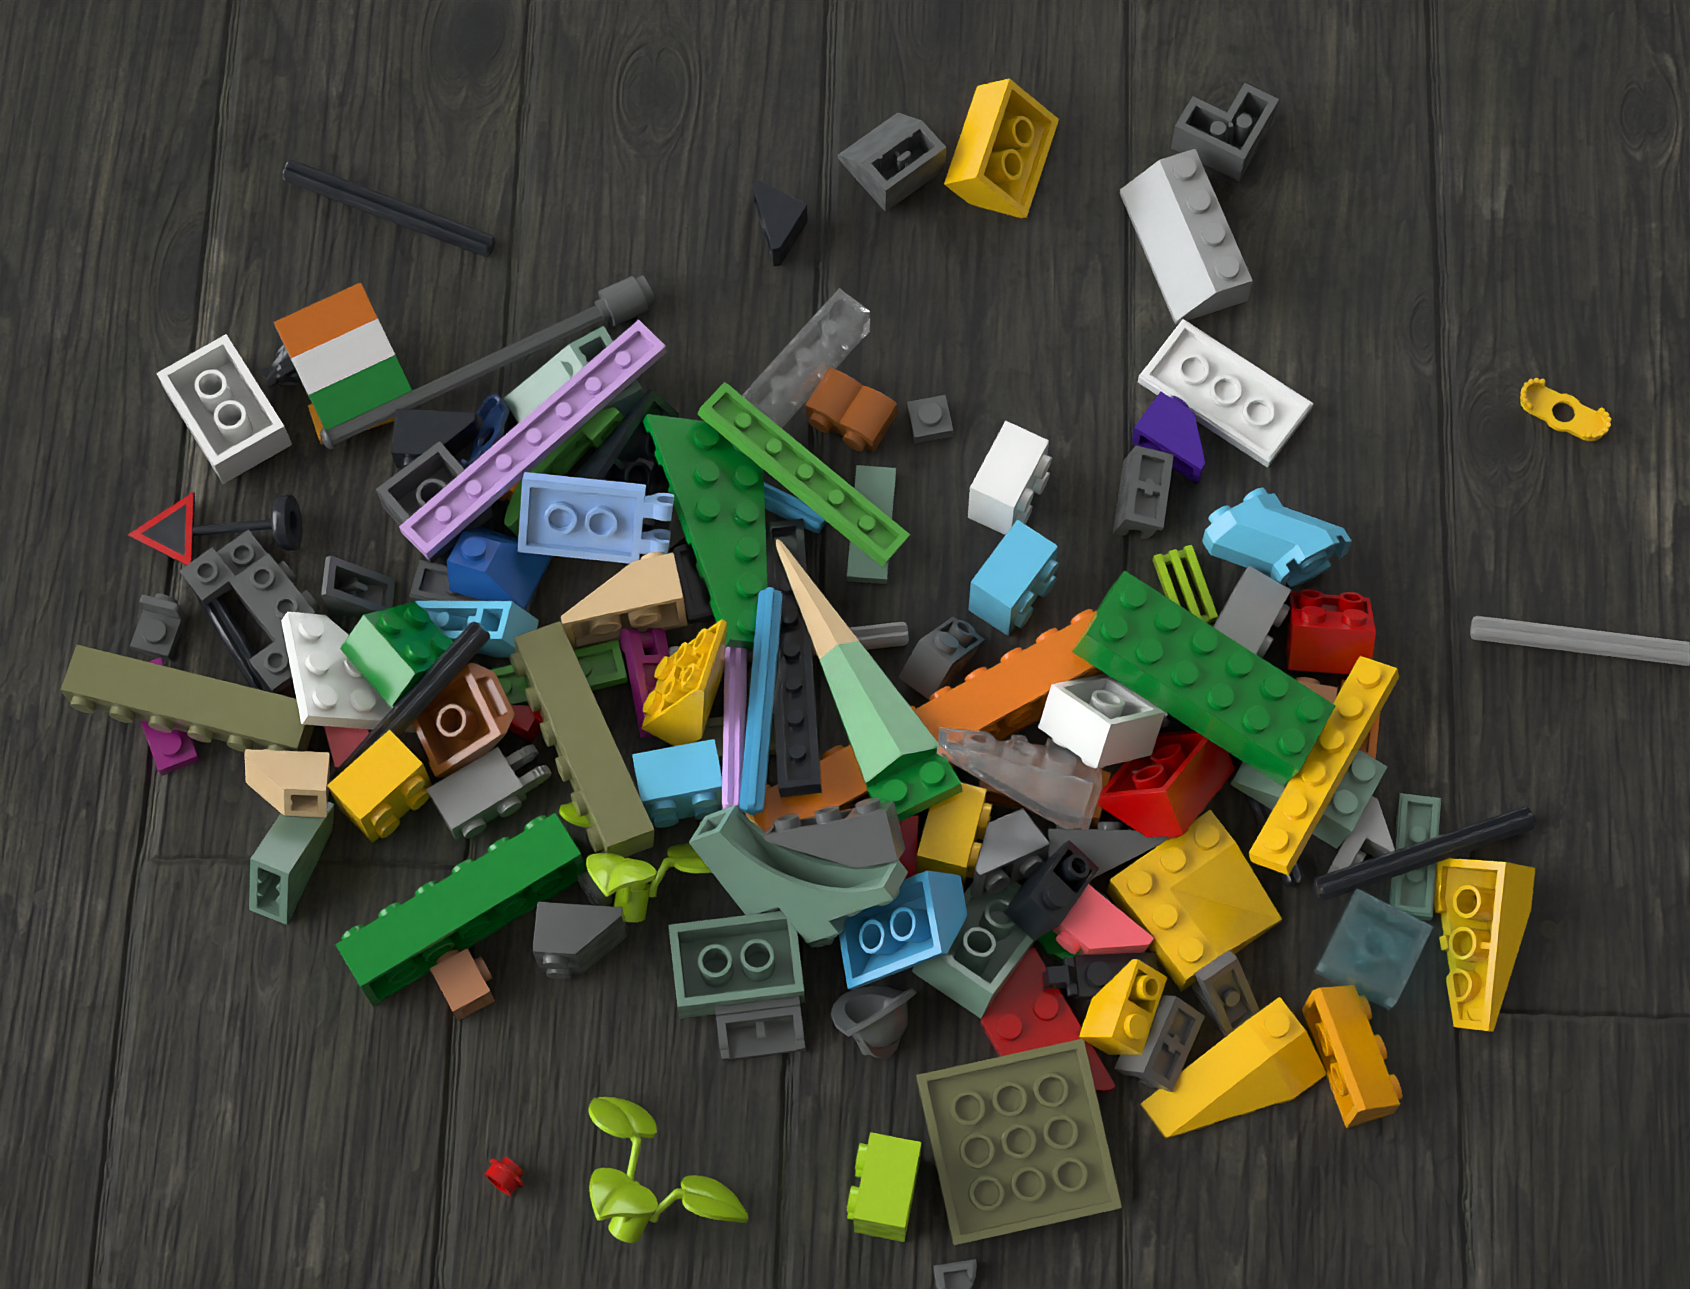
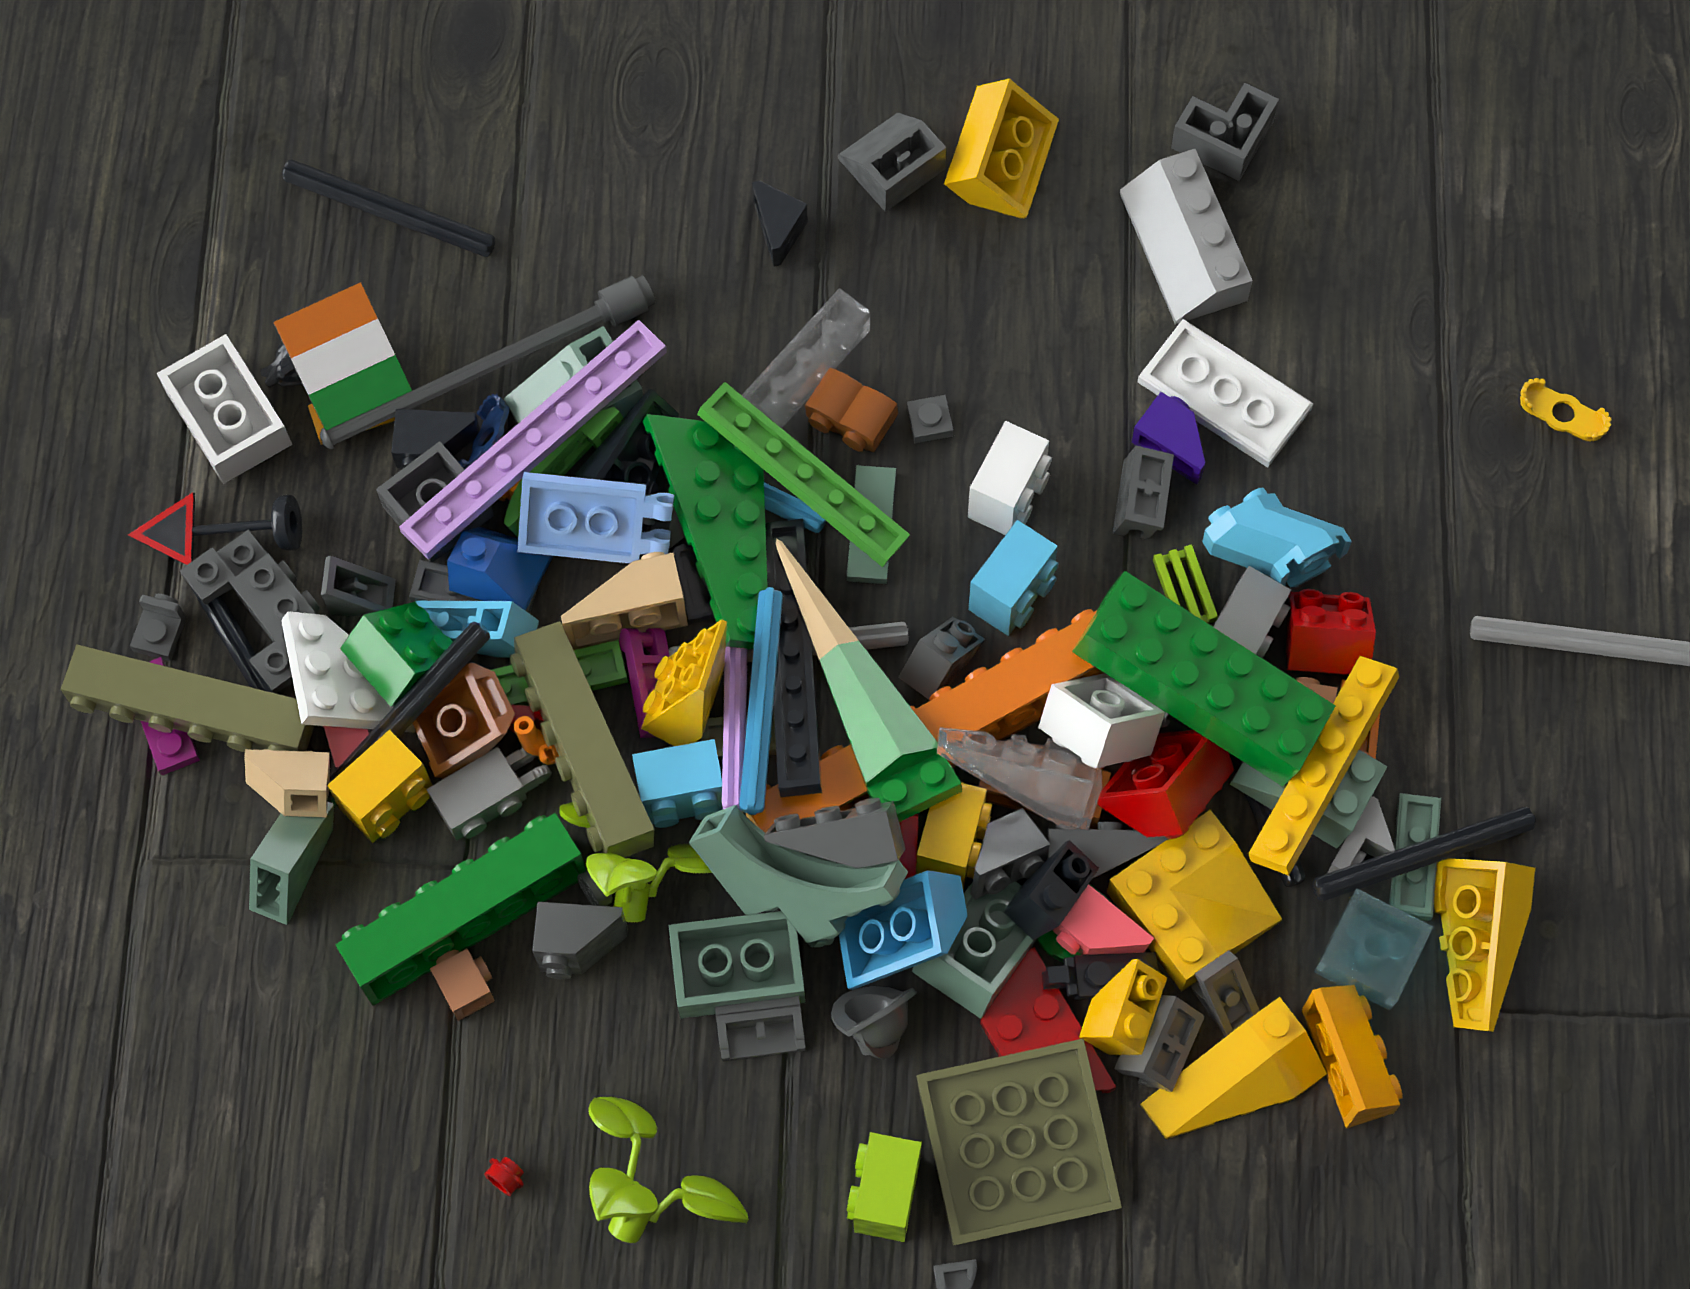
none -> orange arm [514,716,559,765]

